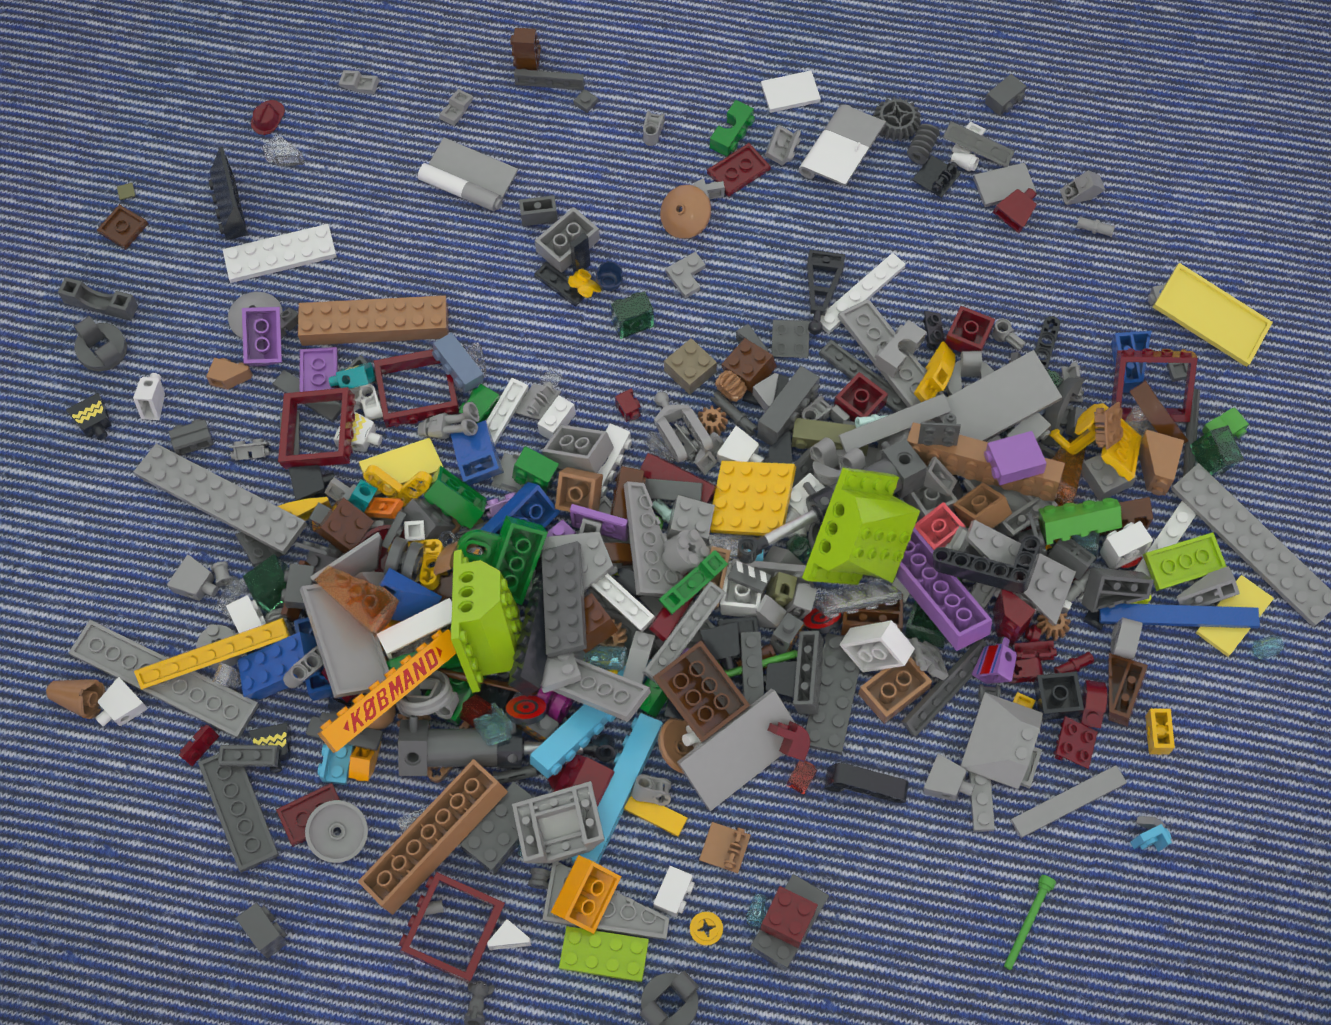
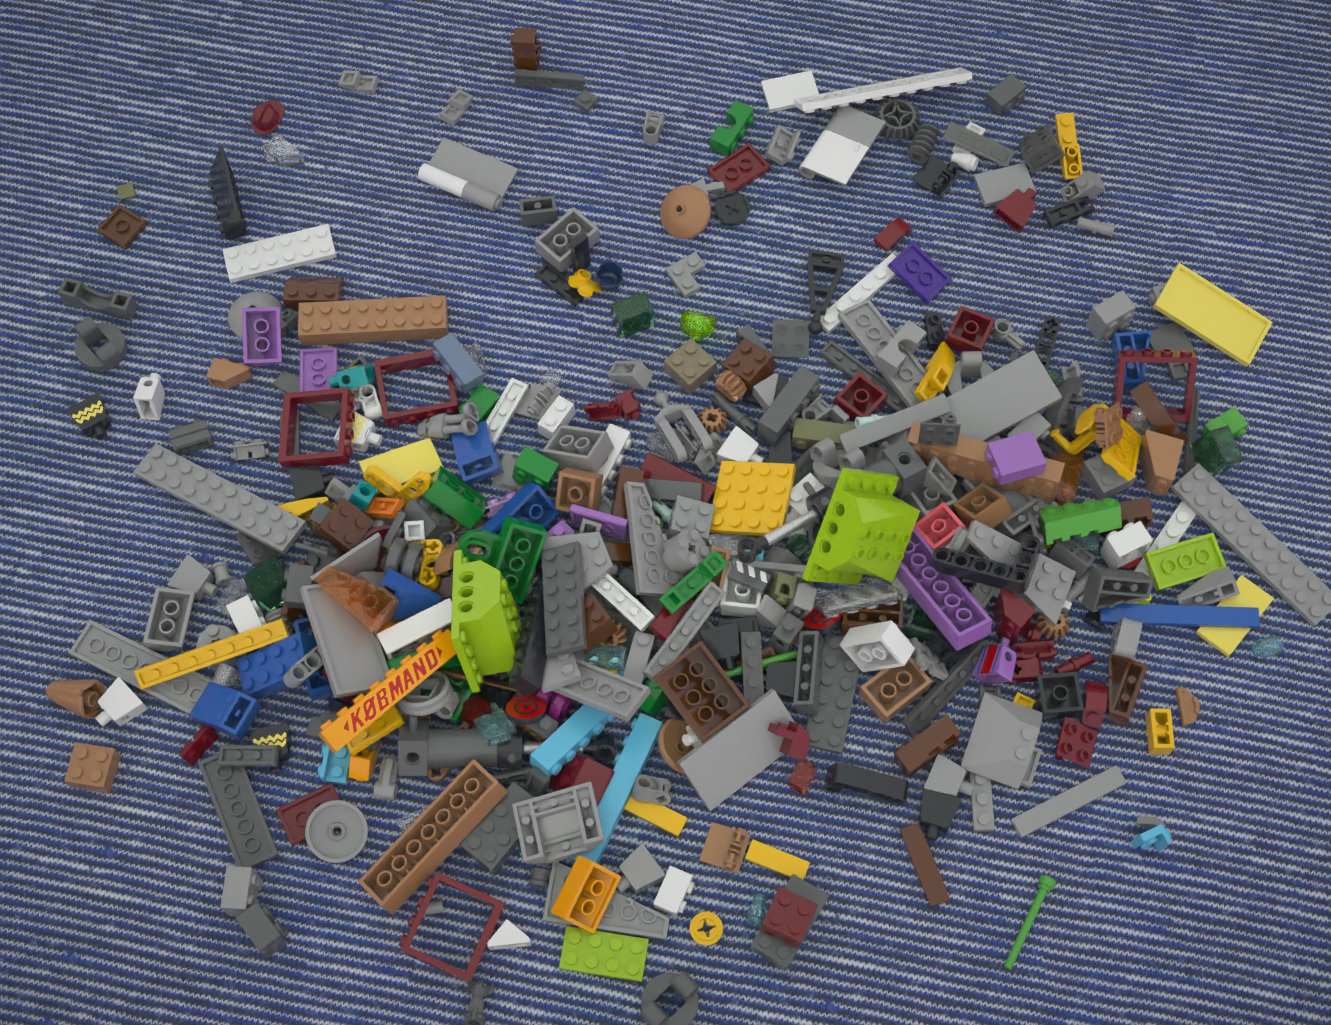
none -> medium nougat brick [64,742,121,794]
none -> light grey slope [143,587,196,652]
none -> blue slope [189,681,262,741]
none -> light grey brick [220,866,262,917]
none -> reddish brown slope [283,277,344,311]
none -> yellow tile [346,705,405,756]
none -> light grey piece [373,758,398,801]
none -> dark grey tile [524,766,550,797]
none -> dark red hinge [584,400,623,421]
none -> light grey arch [607,361,653,389]
none -> light grey torso [616,843,666,894]
none -> clear neon green cylinder [680,311,717,341]
none -> black tile [715,190,750,226]
none -> yellow tile [745,839,810,880]
none -> white plate [794,67,972,113]
none -> dark red slope [873,217,912,252]
none -> dark purple tile [887,241,952,304]
none -> reddish brown wedge [893,714,961,777]
none -> reddish brown tile [899,823,950,908]
none -> black torso [919,788,961,841]
none -> black brick [924,630,972,664]
none -> dark grey bracket [1018,123,1065,174]
none -> black hinge [1043,196,1095,228]
none -> yellow slope [1055,113,1083,180]
none -> light grey brick [1086,290,1136,342]
none -> dark grey tile [1149,322,1195,366]
none -> medium nougat tile [1175,687,1200,727]

